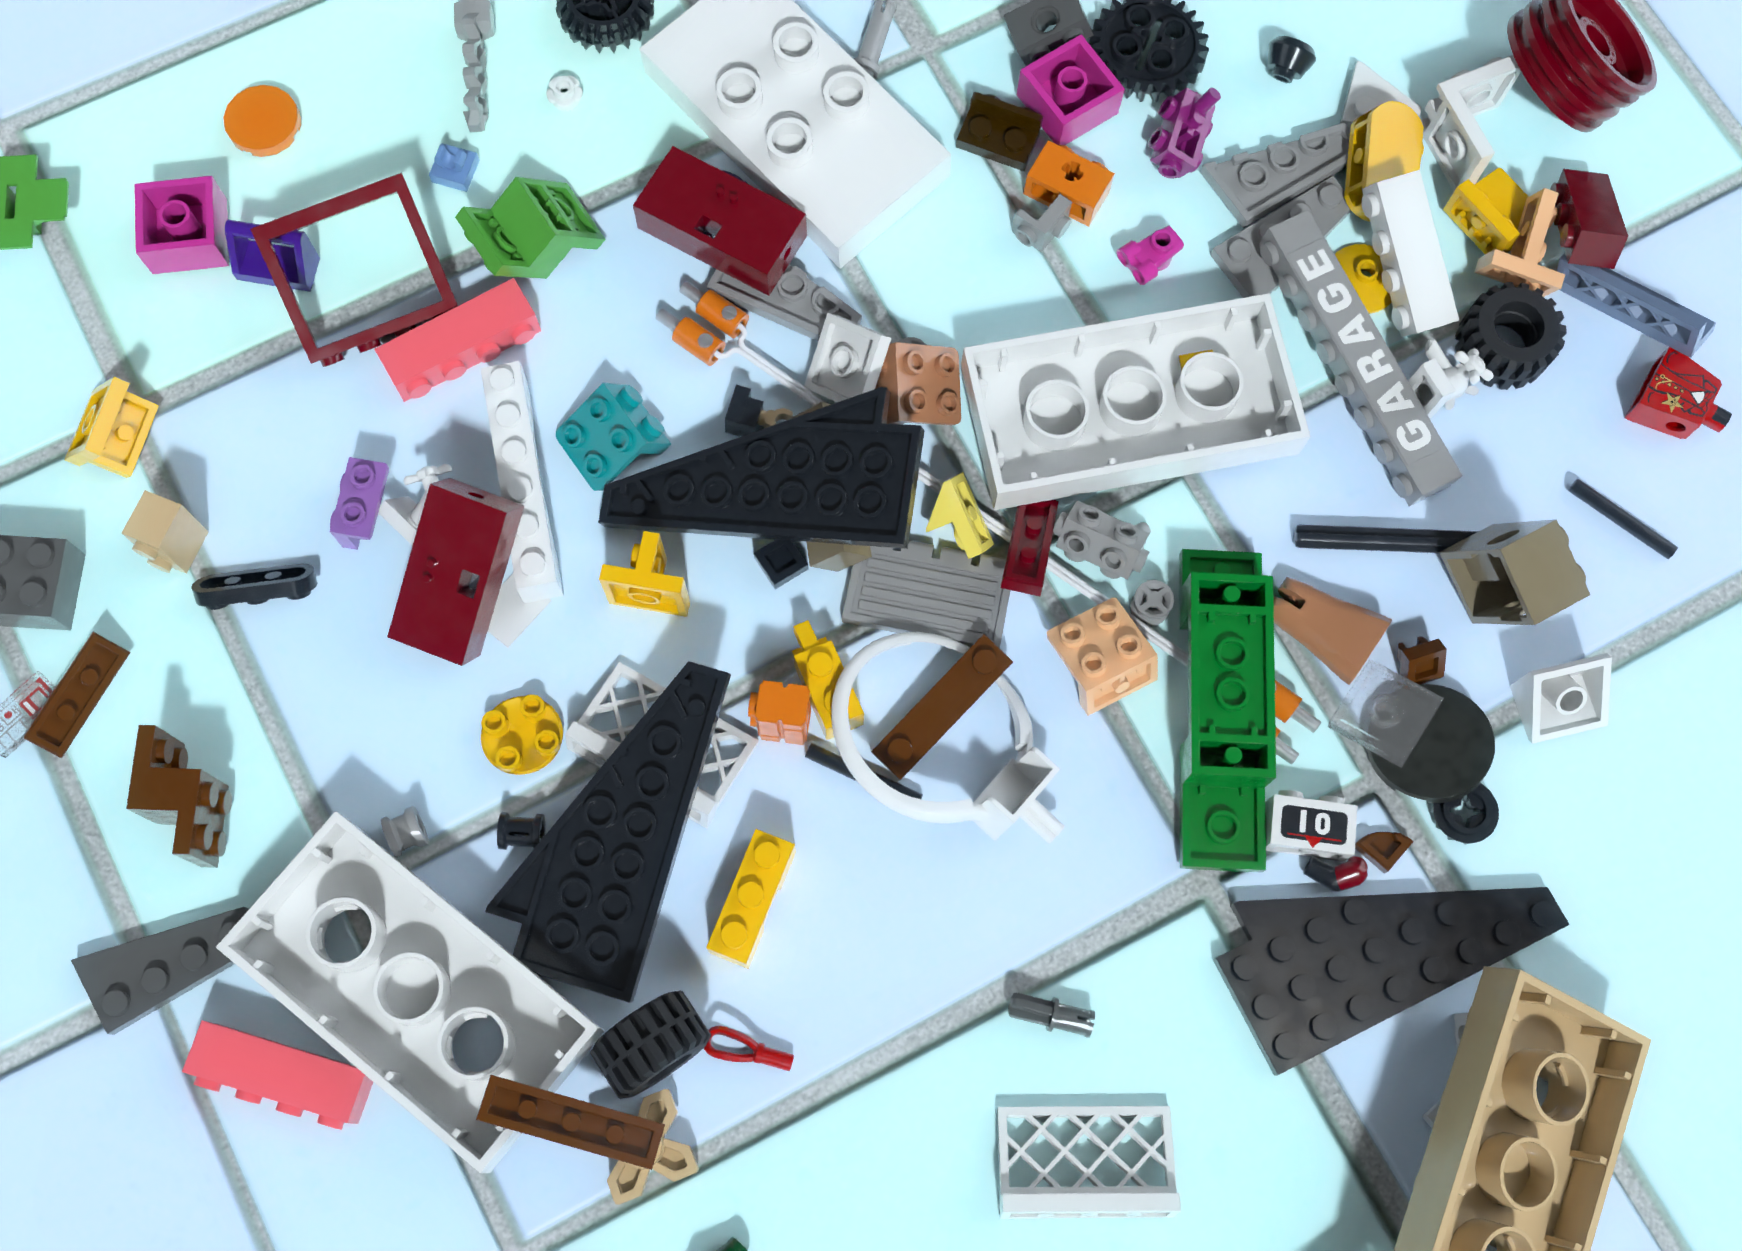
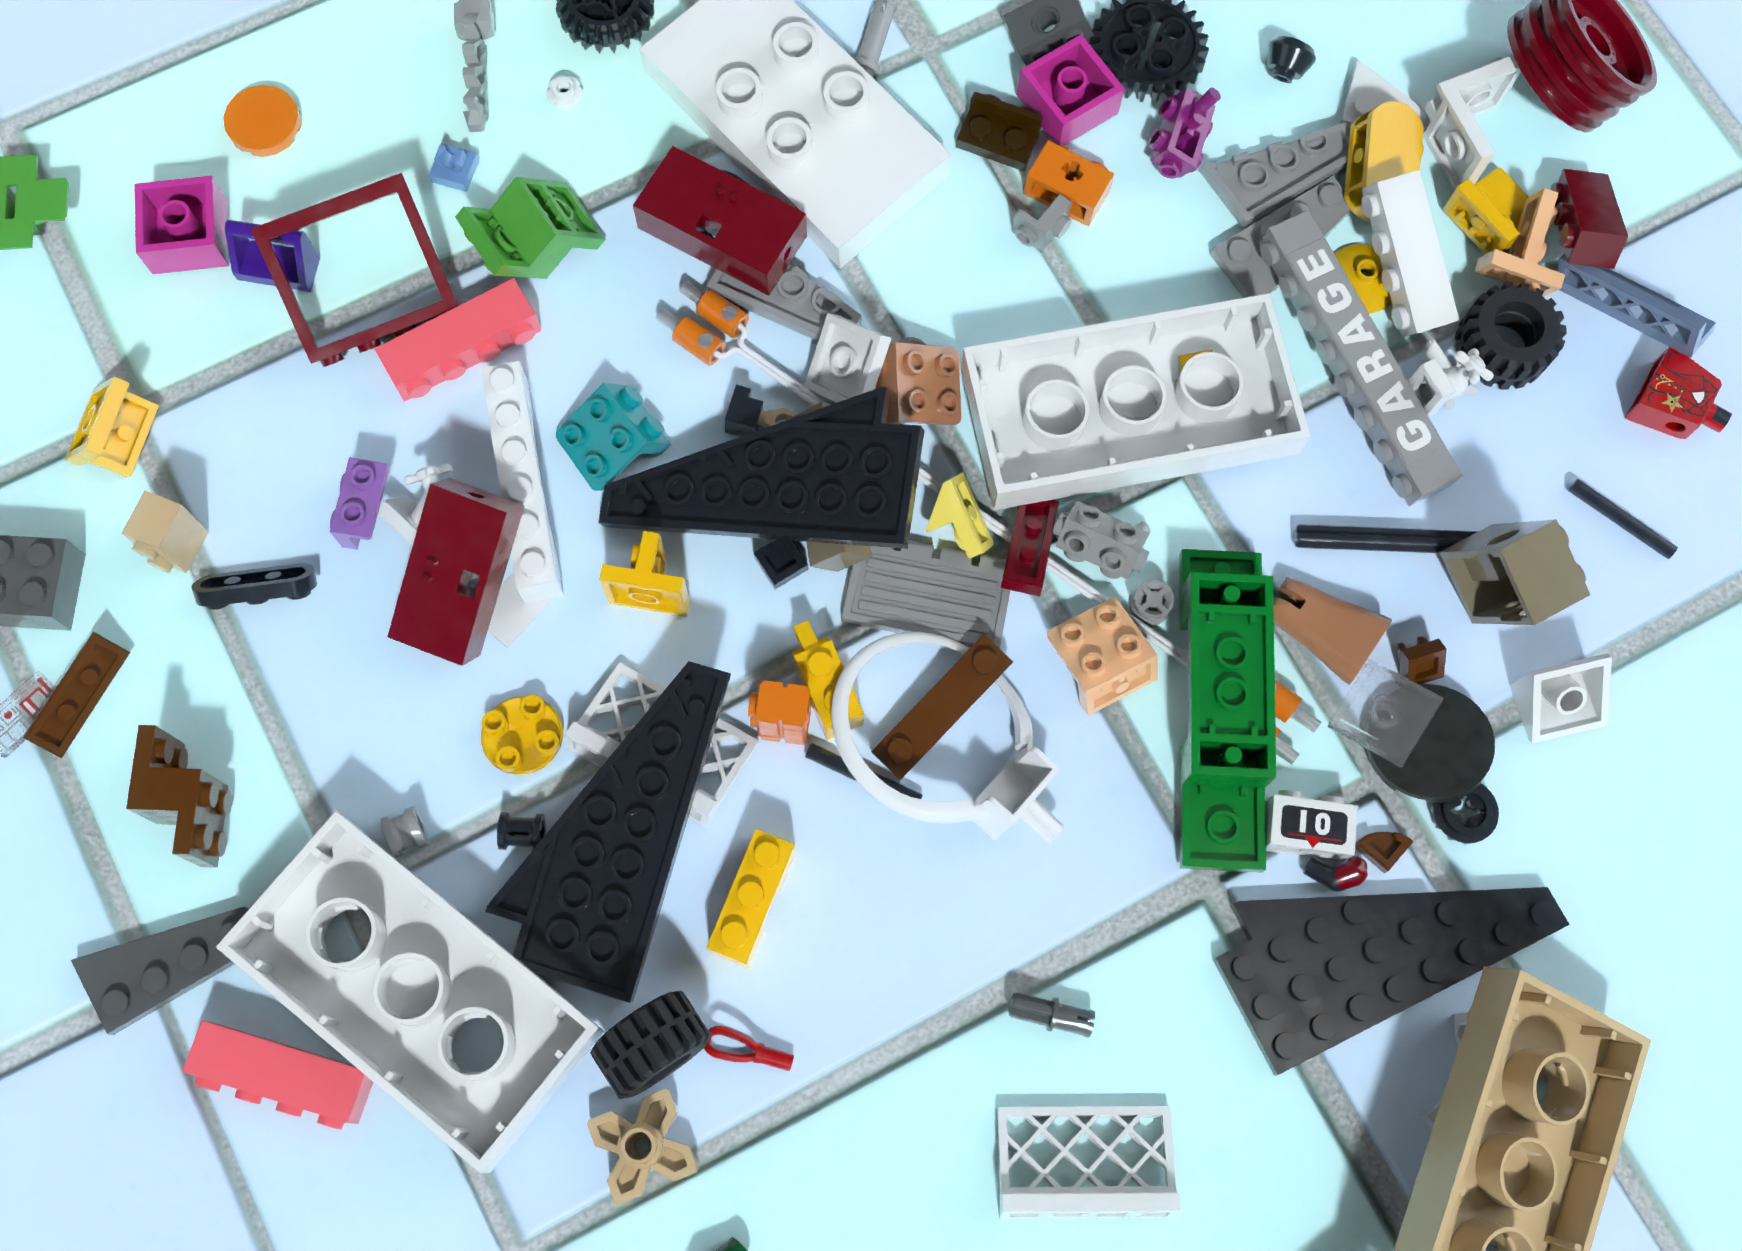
reddish brown plate [476,1075,665,1170] -> none
dark pink plate [1116,225,1184,285] -> none

